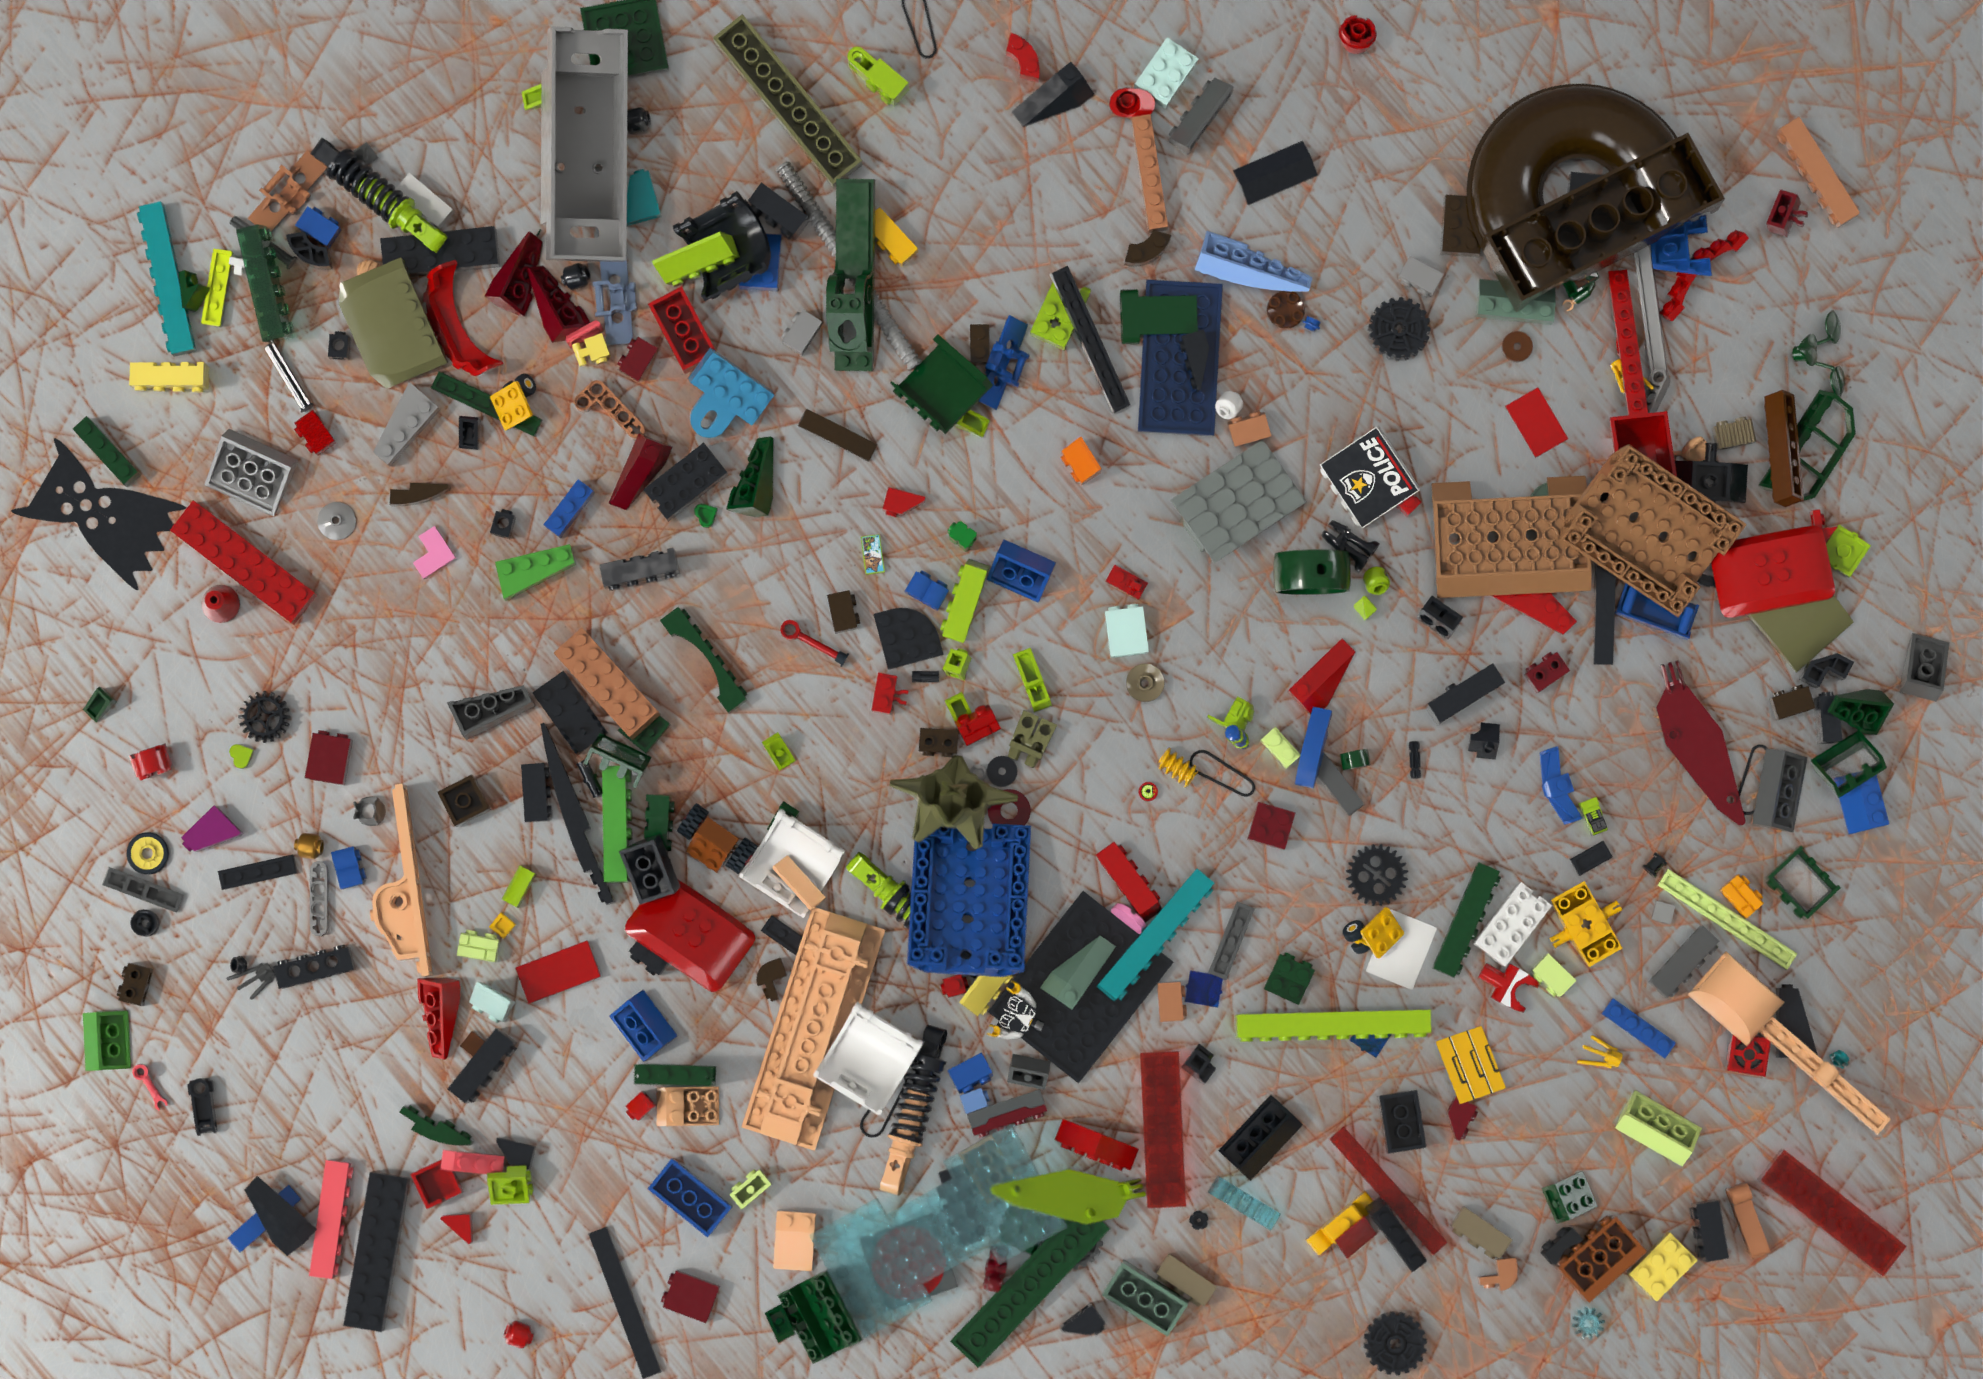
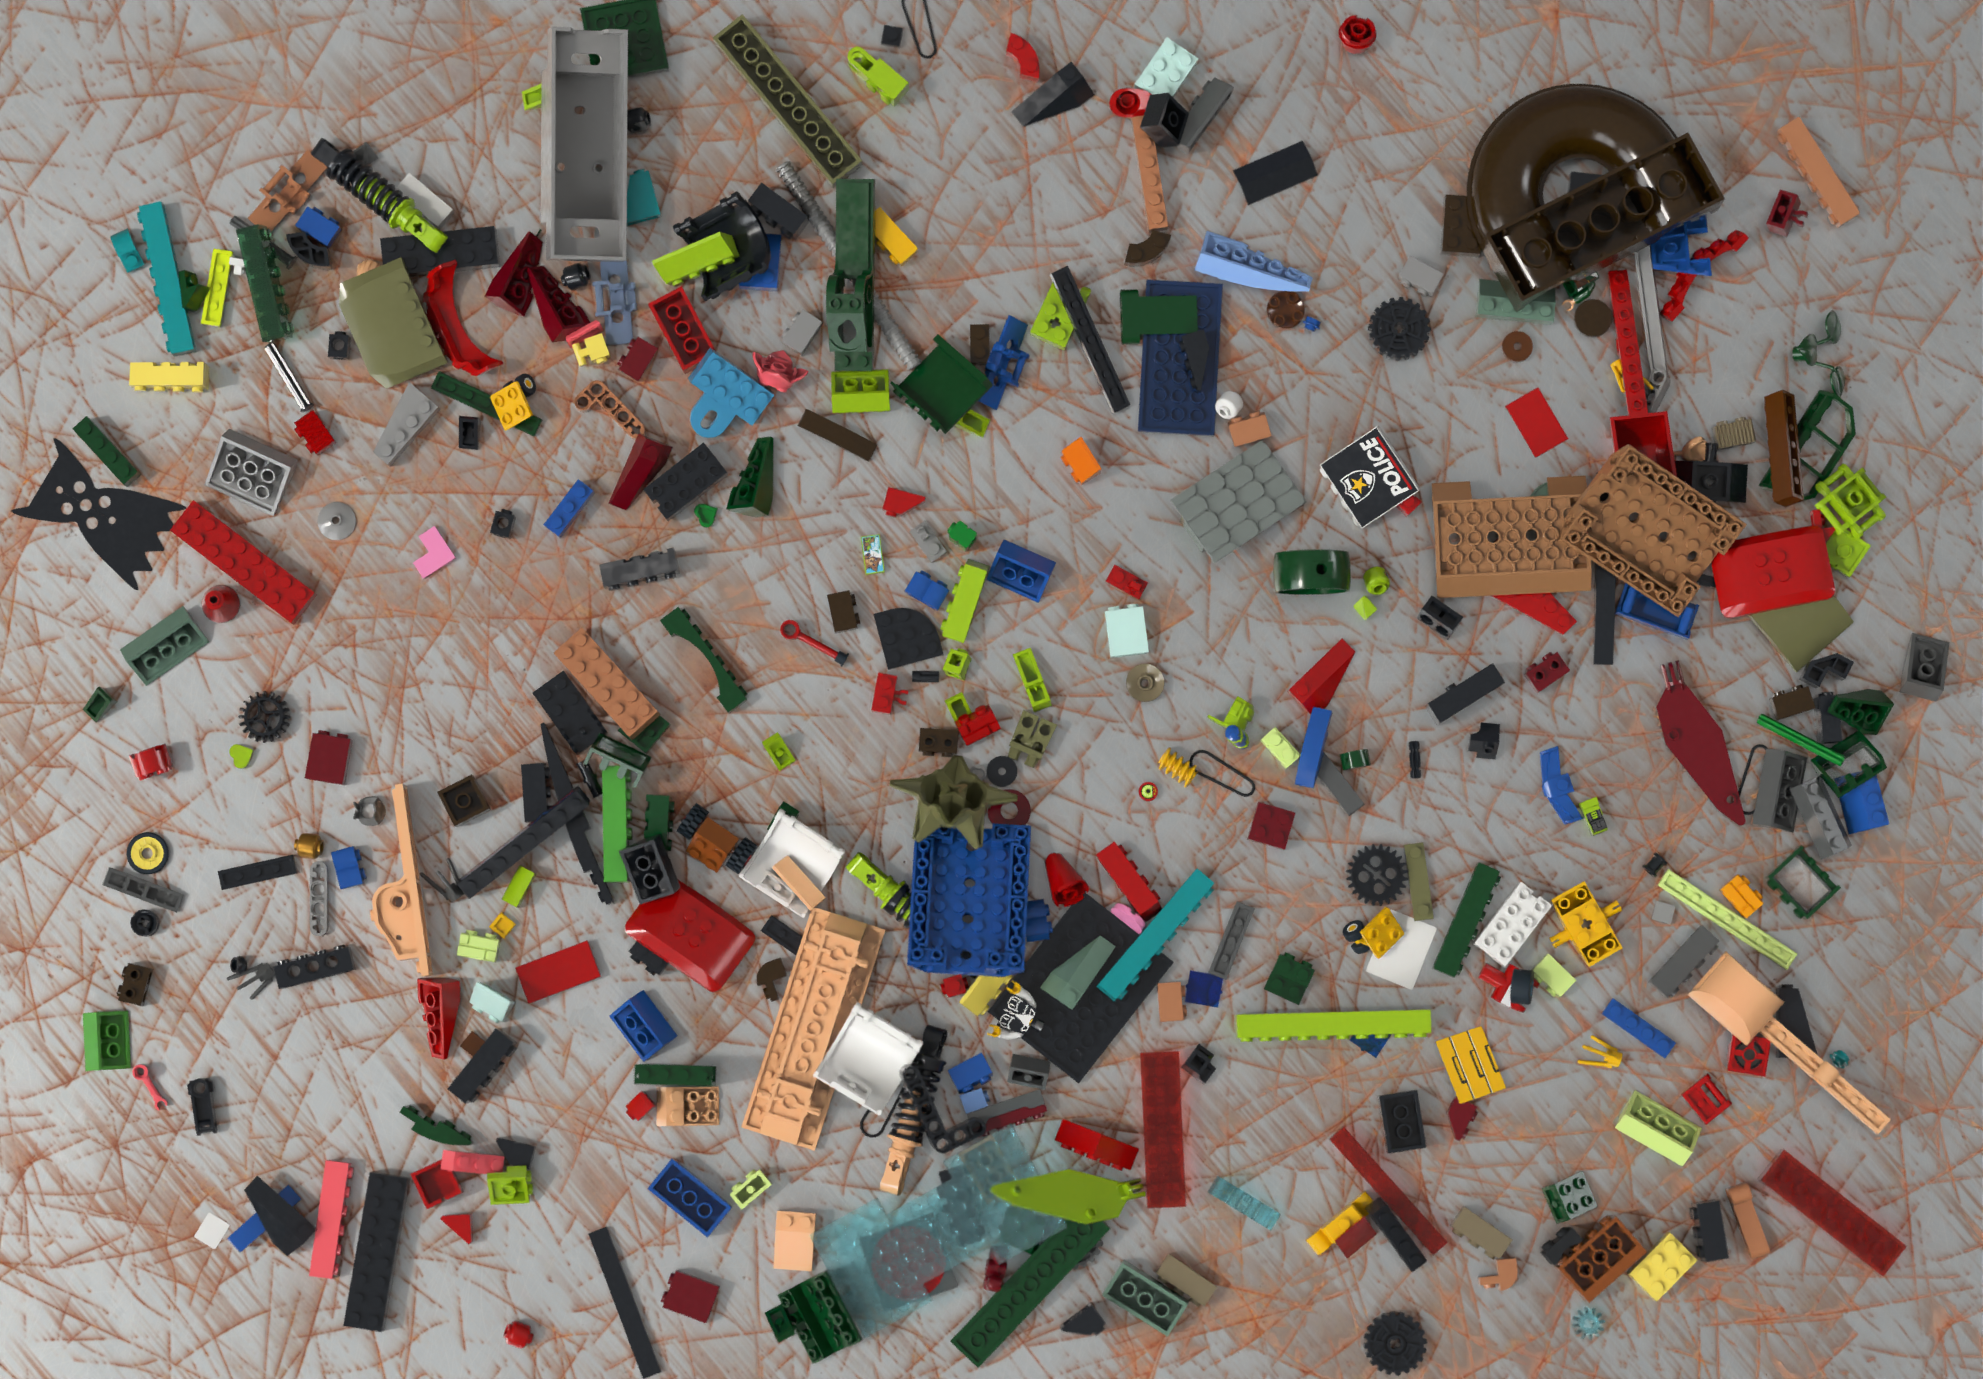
magenta slope [181,805,243,852] -> none
dark brown slope [389,483,450,506] -> none
dark grey wedge [447,685,535,740] -> none
bright green wedge [495,544,576,601] -> none
black plate [1189,1211,1208,1230] -> none
black slope [1218,1095,1303,1181] -> none
black piece [1321,520,1380,573] -> none
black tile [1569,840,1613,876] -> none
none -> teal brick [110,228,145,273]
none -> sand green slope [120,606,209,686]
none -> white sticker [194,1212,230,1249]
none -> dark grey plant [420,858,464,903]
none -> black brick [457,786,590,899]
none -> coral brick [752,350,809,392]
none -> lime slope [831,369,890,413]
none -> black plate [881,25,903,48]
none -> black beam [899,1064,986,1153]
none -> light grey plate [909,521,947,563]
none -> blue brick [1026,899,1053,942]
none -> red cone [1045,853,1089,907]
none -> black brick [1140,93,1189,148]
none -> olive plate [1404,842,1434,921]
none -> black wheel [1510,969,1534,1005]
none -> dark brown tile [1574,299,1612,338]
none -> red plate [1681,1073,1732,1125]
none -> green axle [1757,714,1845,766]
none -> dark grey slope [1790,776,1852,859]
none -> lime brick [1814,464,1886,539]

